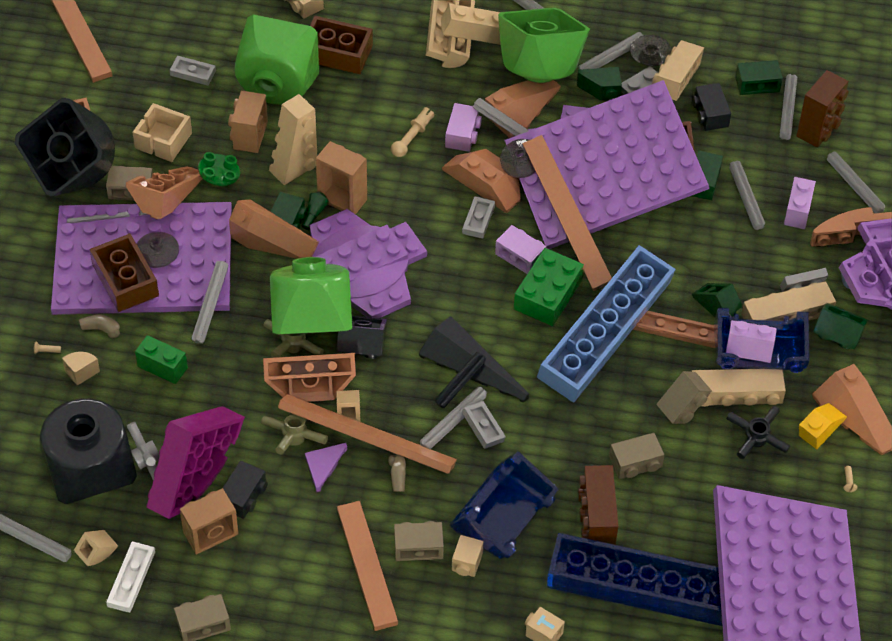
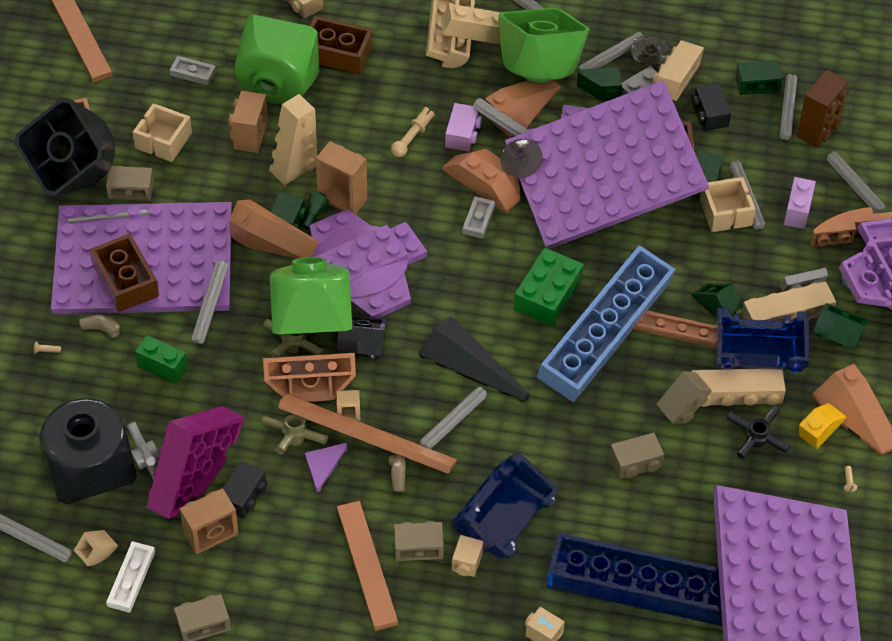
tan brick [62,352,100,385] -> none
nougat wedge [126,166,203,219] -> none
clear smoke dish [137,232,179,268] -> none
green dish [198,152,240,186] -> none
black axle [435,352,486,408] -> none
light grey plate [462,401,506,449] -> none
lavender brick [495,225,547,274] -> none
nougat tile [522,135,612,291] -> none
reddish brown brick [578,465,619,552] -> none
lavender brick [725,320,776,363] -> none
none -> tan piece [699,177,756,232]

